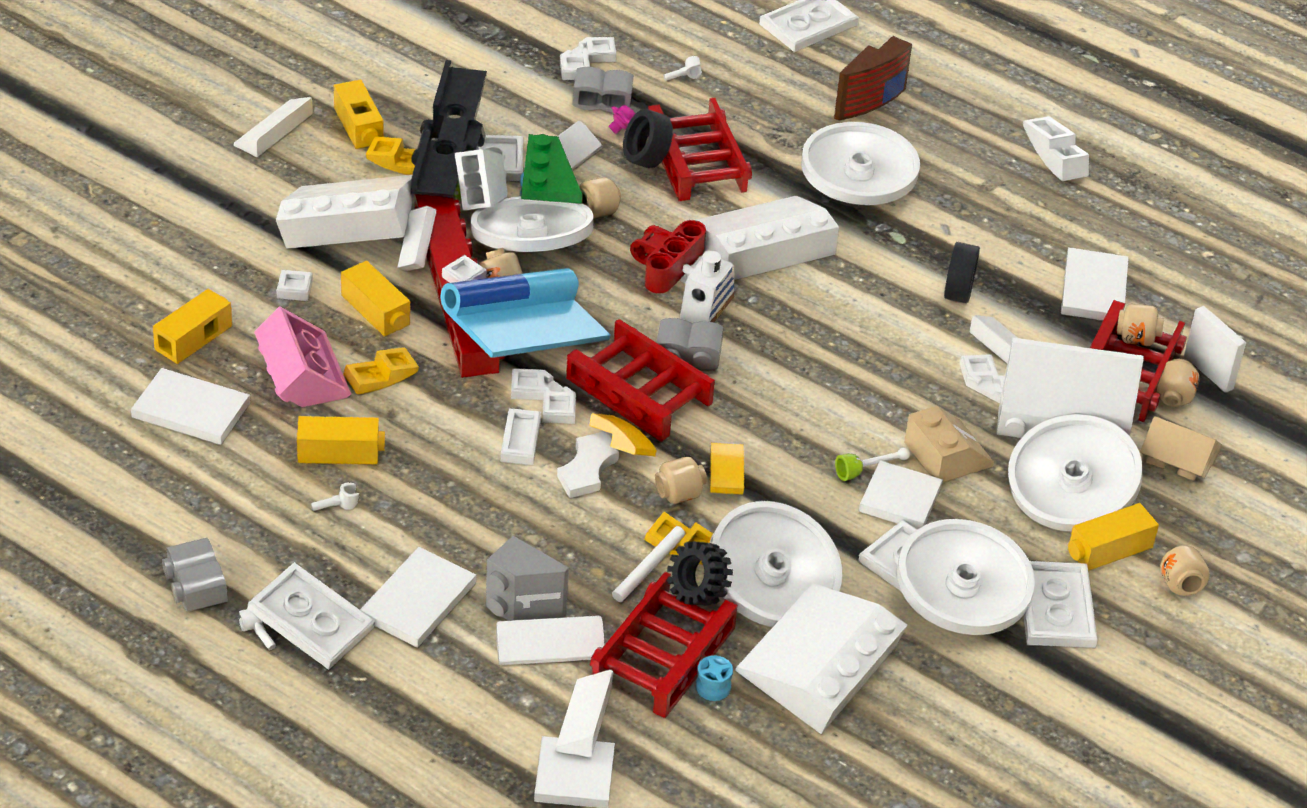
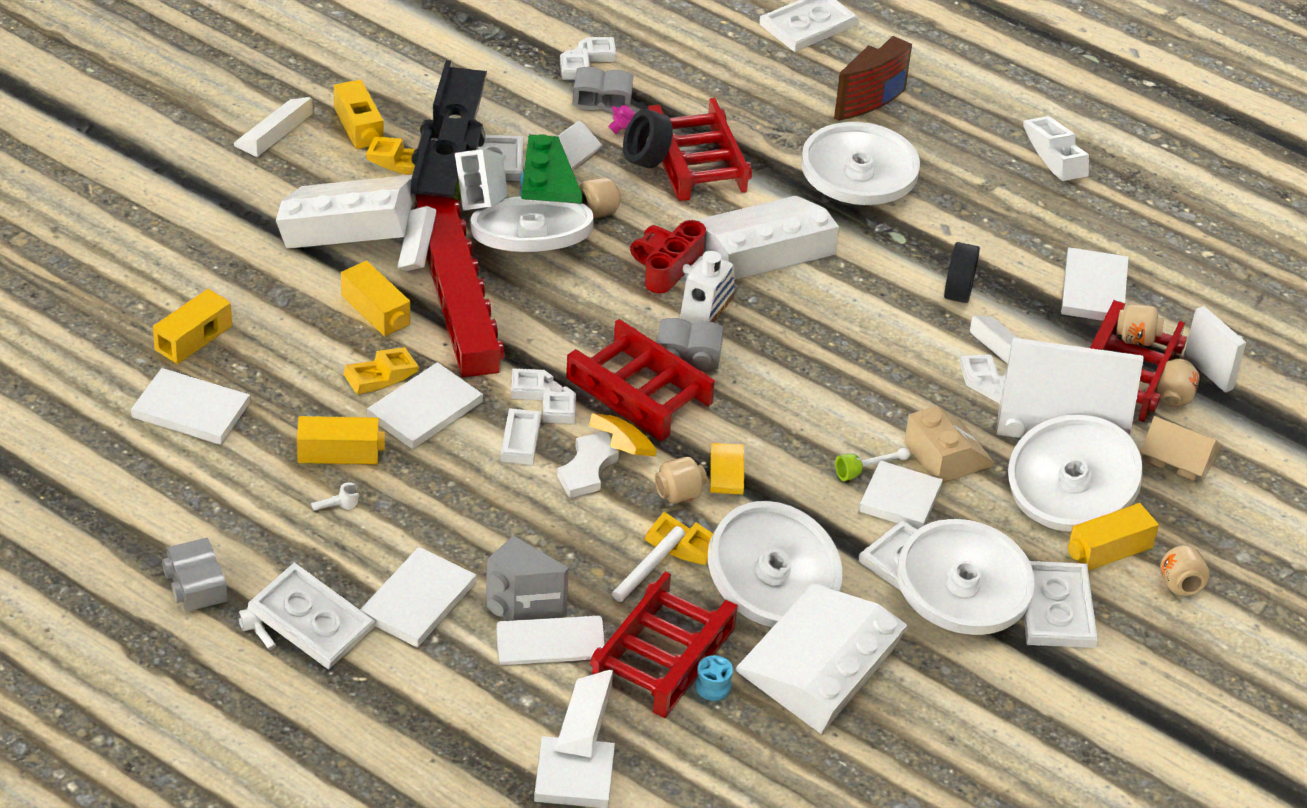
bright pink slope [254,306,351,407] -> none
white tile [276,270,313,301] -> none
medium azure door [440,268,611,358] -> none
white tile [442,255,487,283] -> none
tan head [479,248,523,278] -> none
white hand [663,56,702,81] -> none
black tyre [667,541,733,606] -> none
none -> white tile [367,362,483,450]

